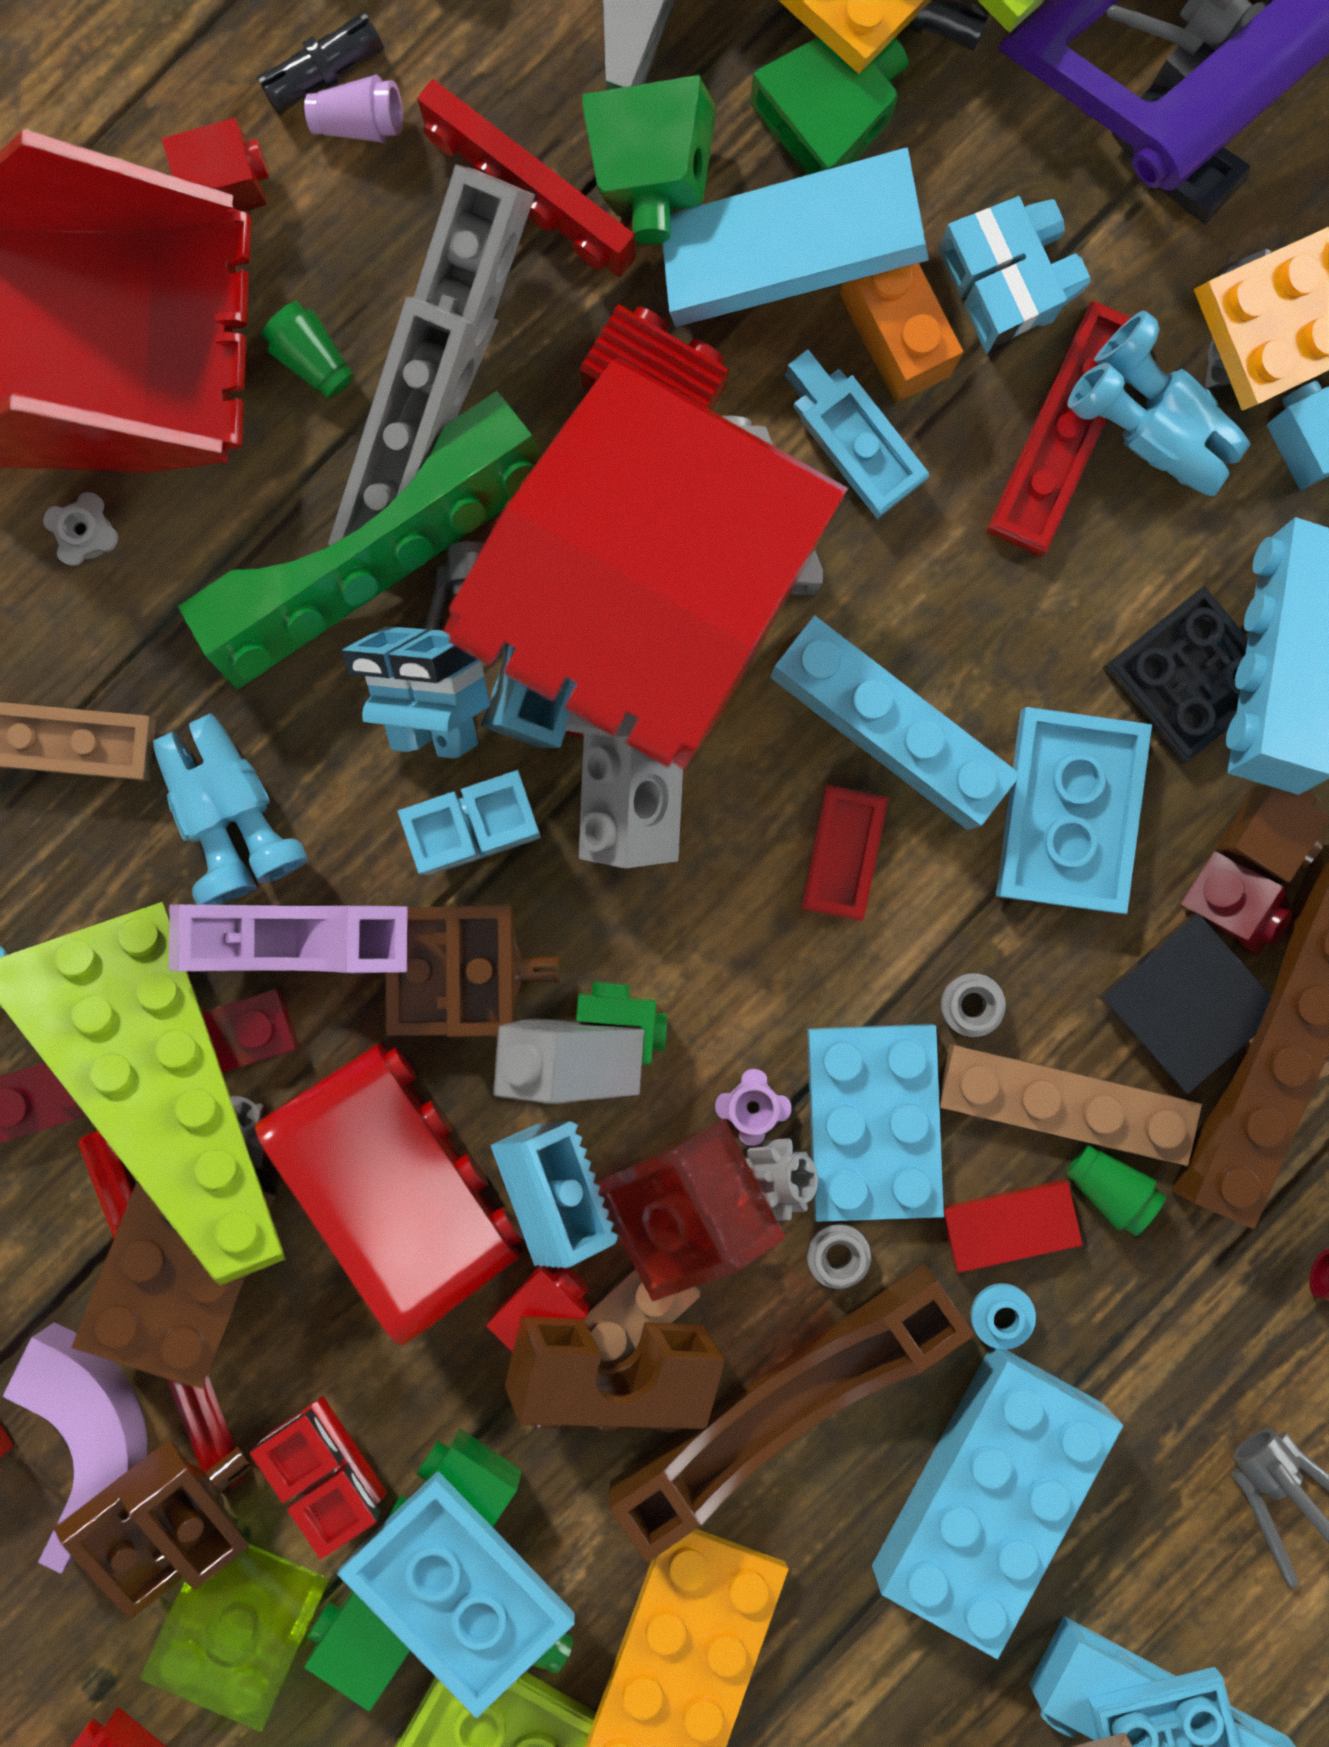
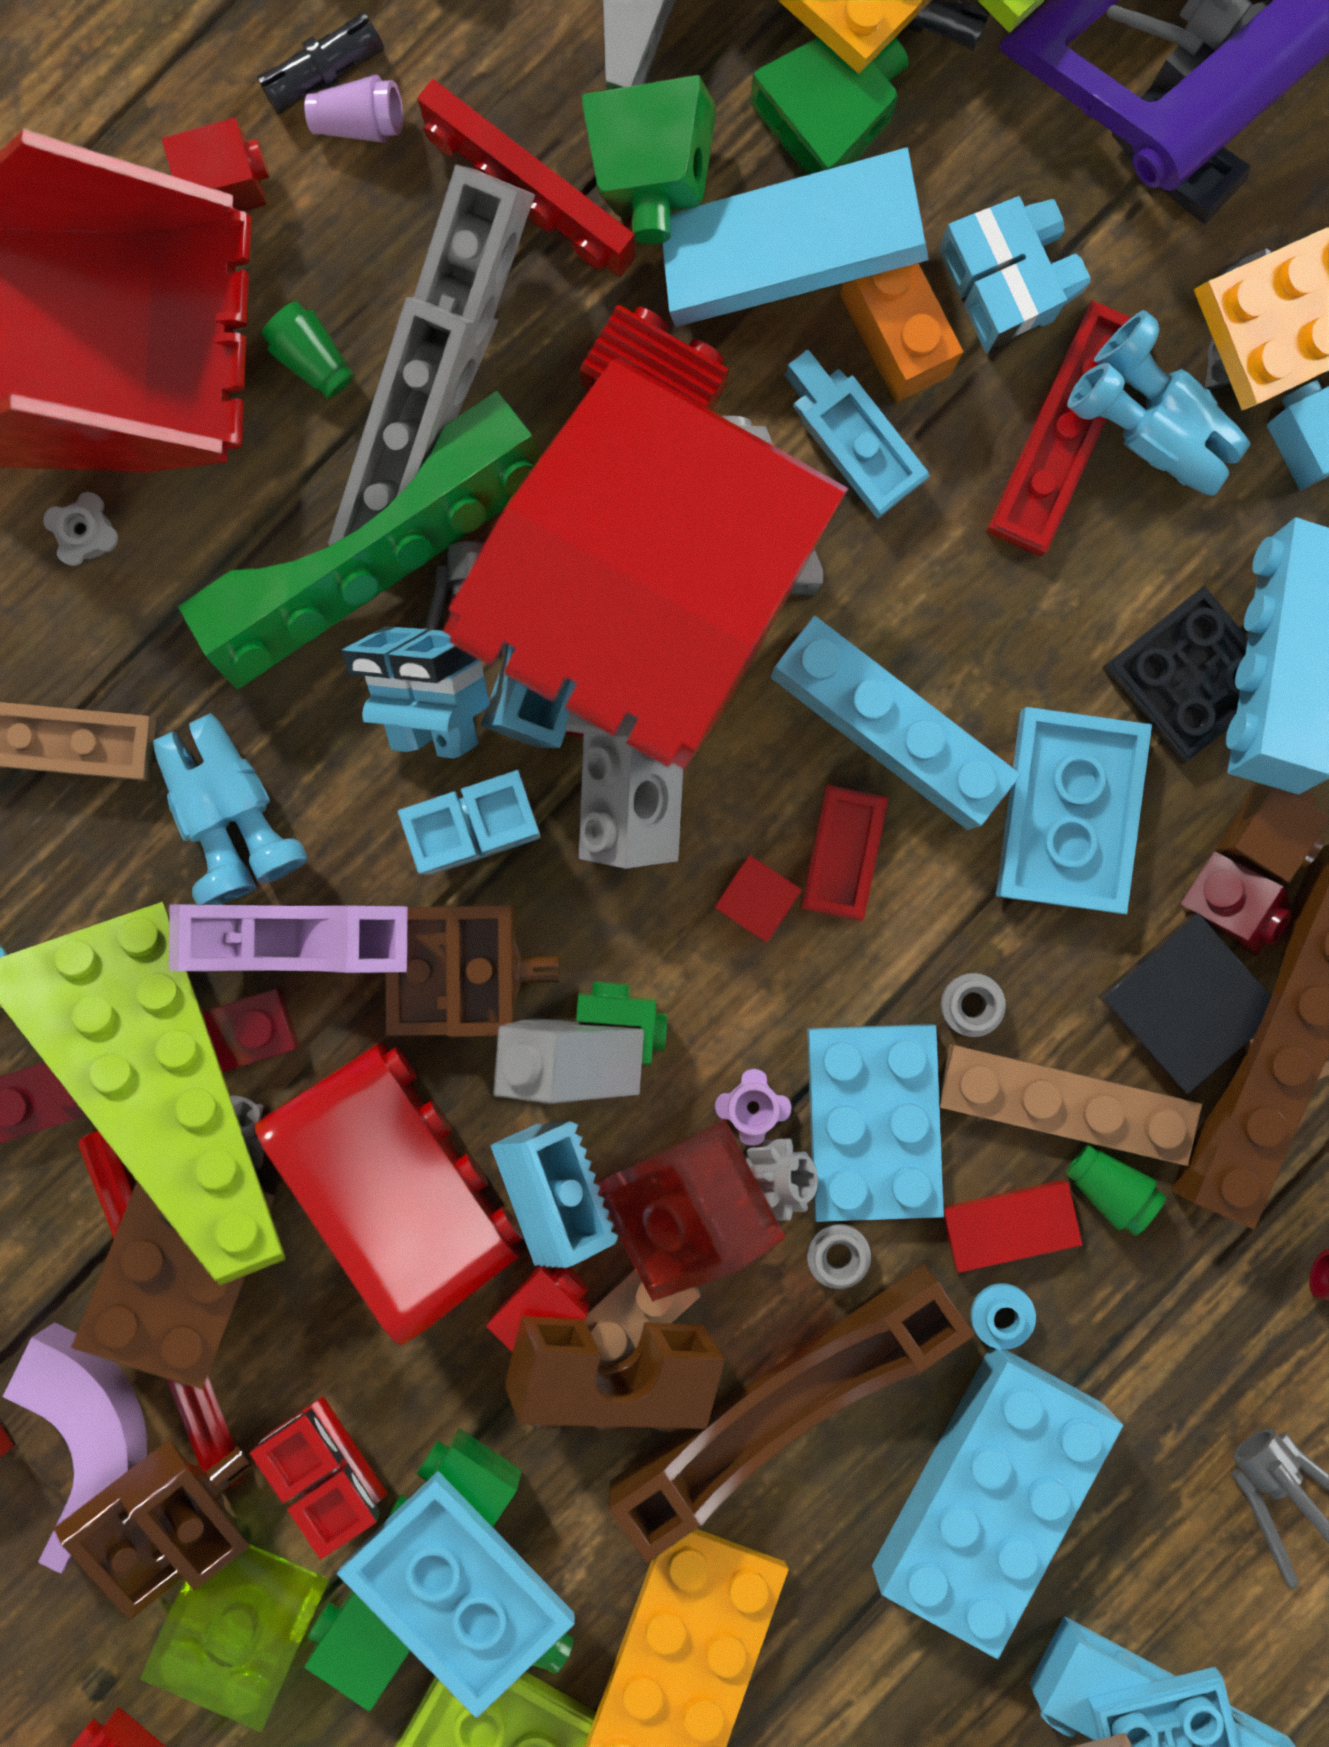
none -> red tile [714,855,802,942]

